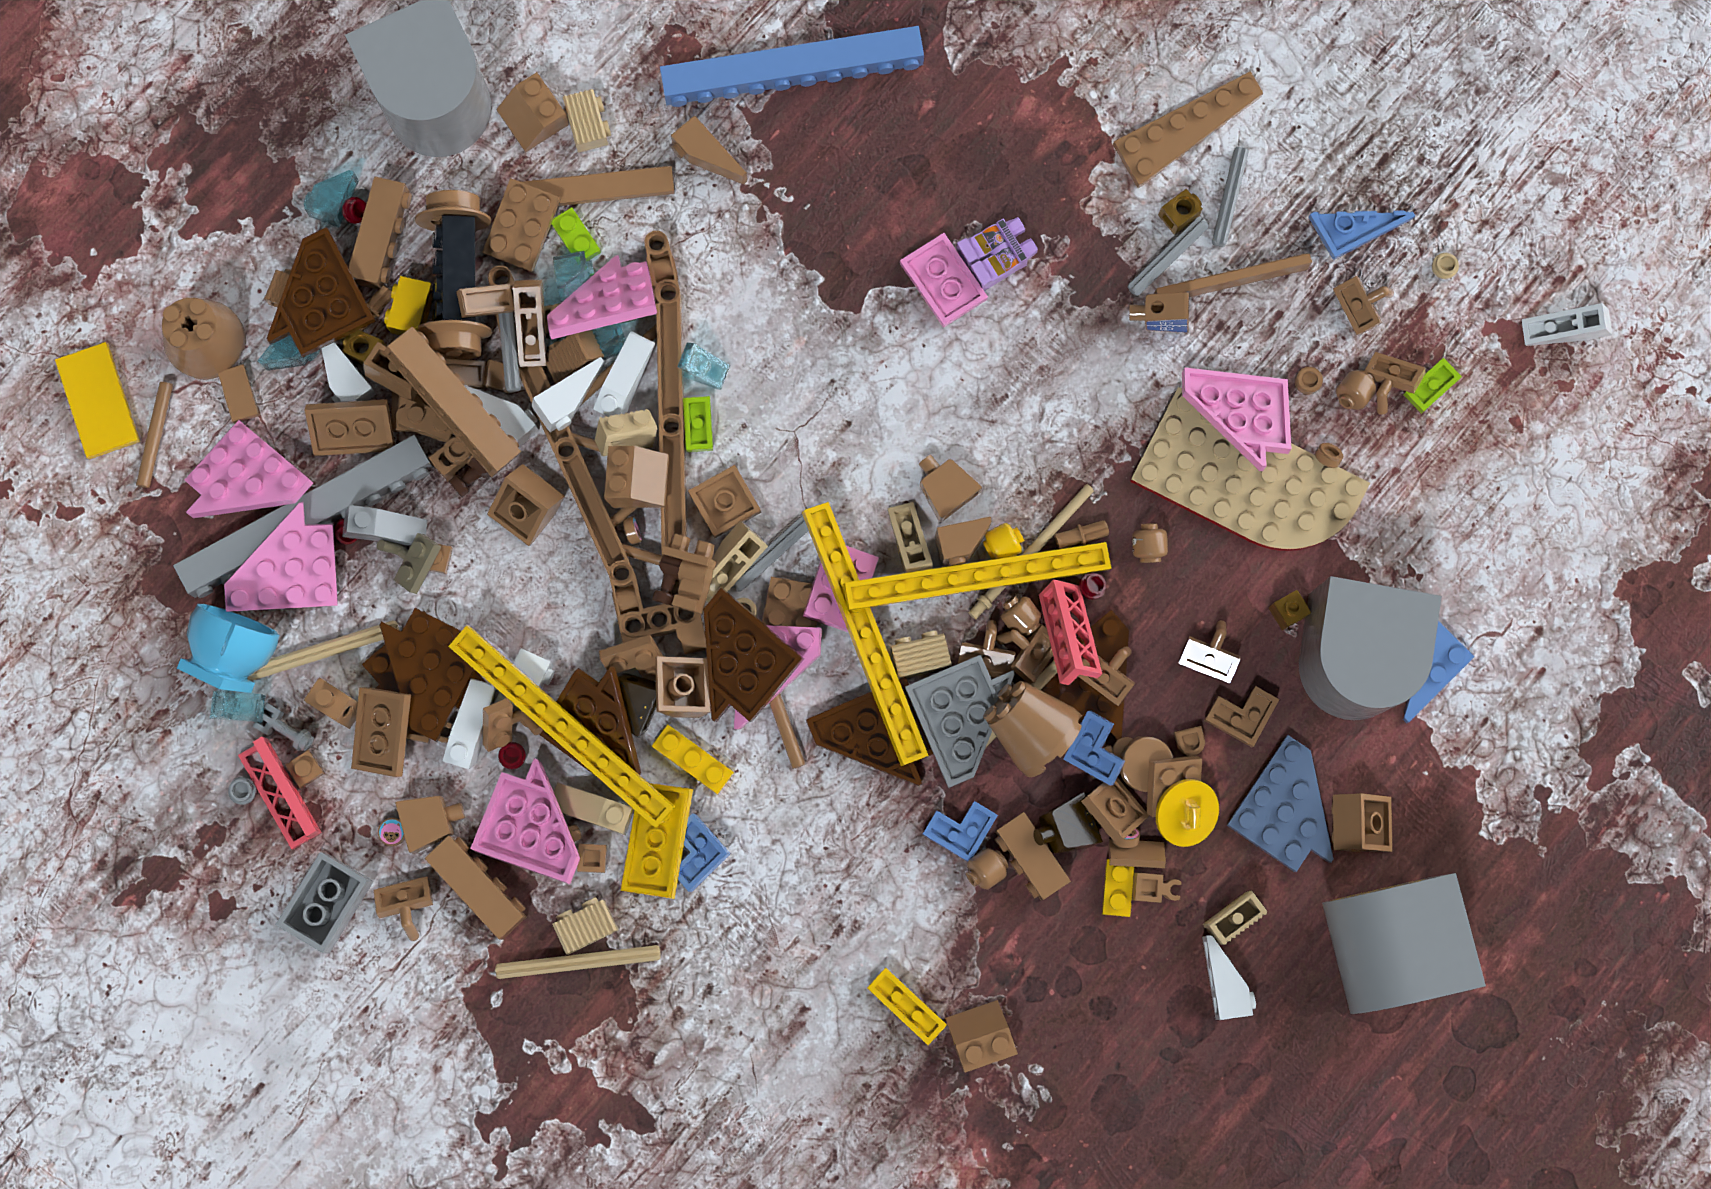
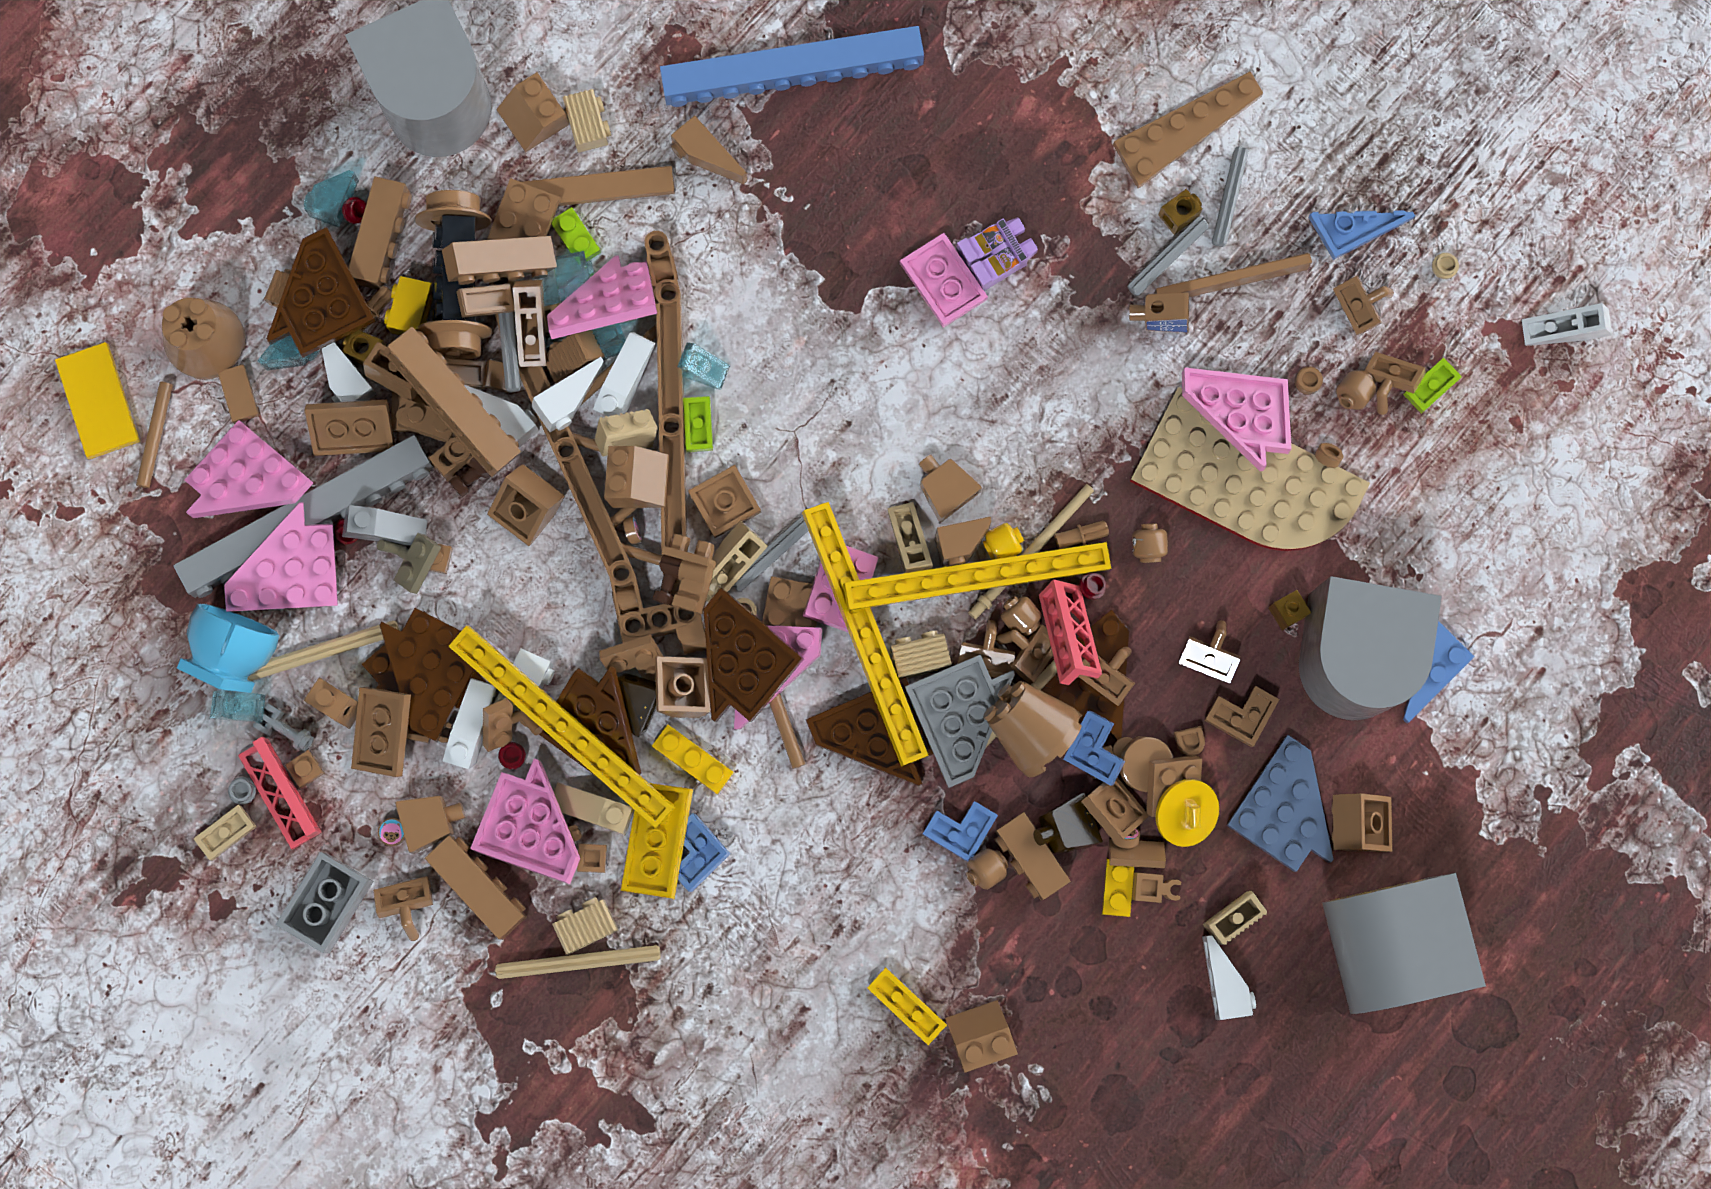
none -> tan plate [194,805,257,861]
none -> brick [442,236,557,285]

